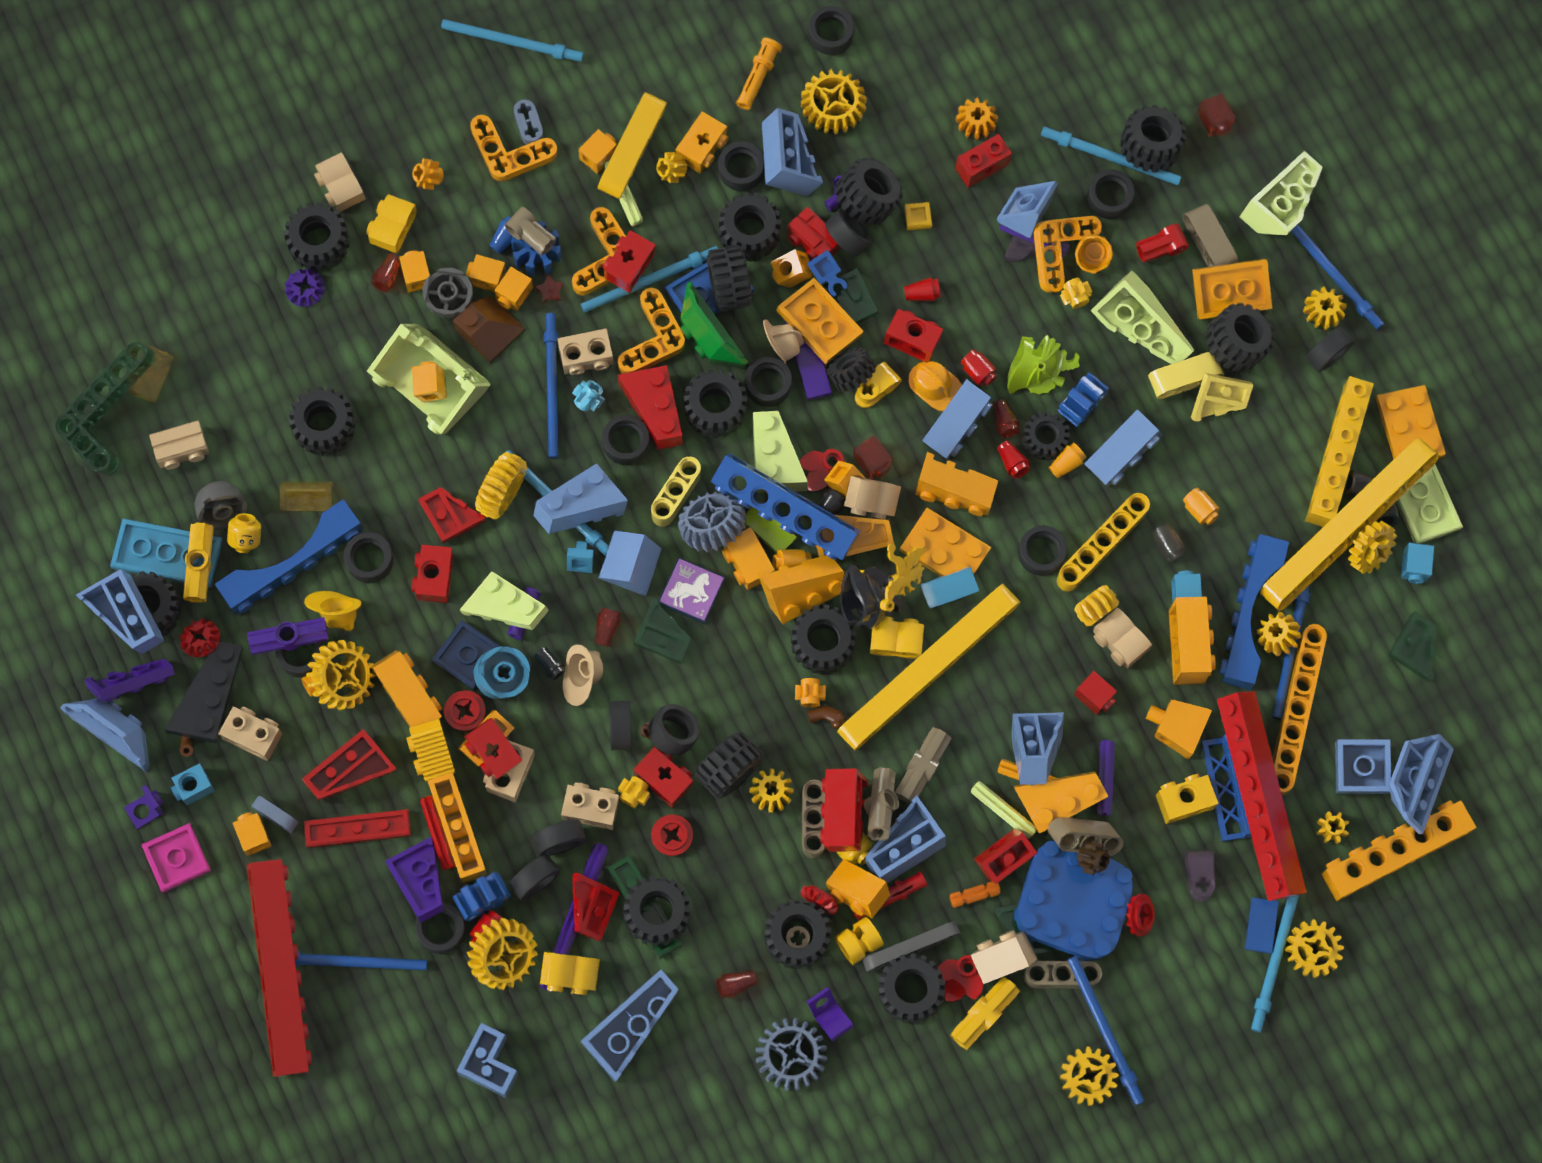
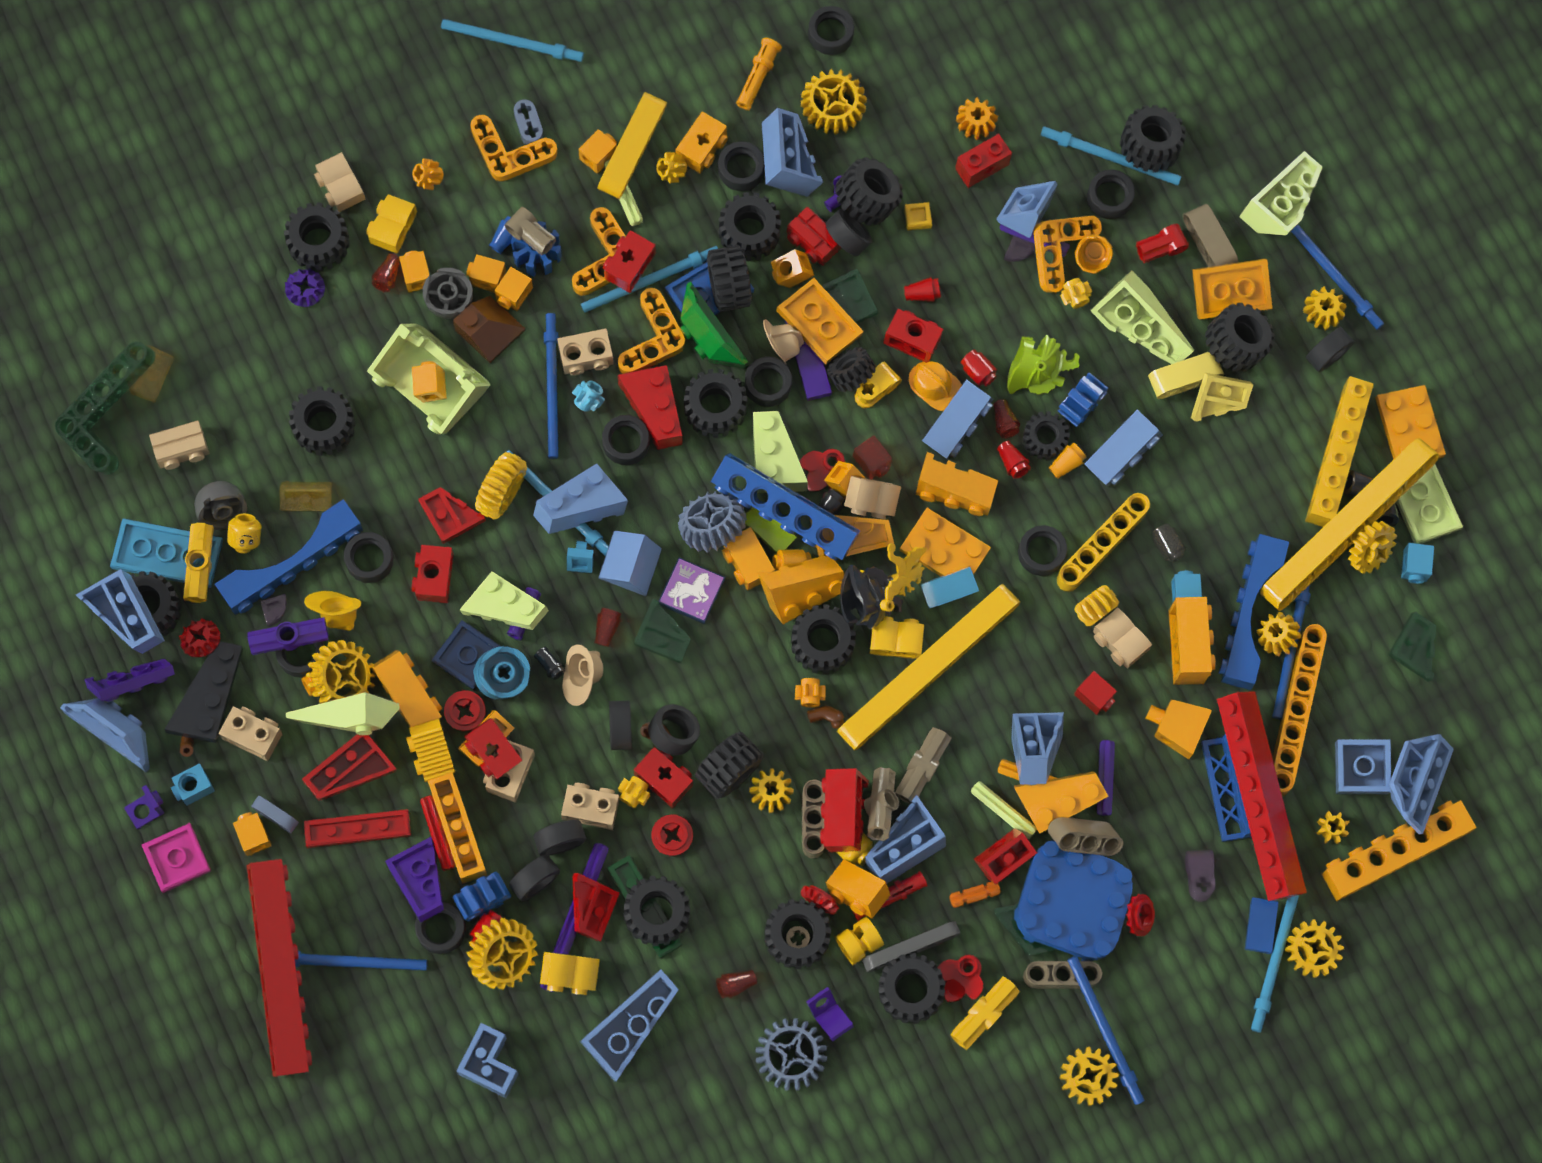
clear red piece [535,275,564,303] -> none
light yellow beam [651,457,701,527] -> none
blue plate [807,250,847,296] -> none
tan brick [971,930,1037,984] -> none
dark brown gear [1077,841,1110,876] -> none
yellow brick [1156,774,1218,824] -> none
light orange brick [1183,487,1220,525] -> none
clear red brick [1197,93,1235,136] -> none
none -> clear purple tile [261,594,287,627]
none -> yellowish green wedge [286,692,400,735]

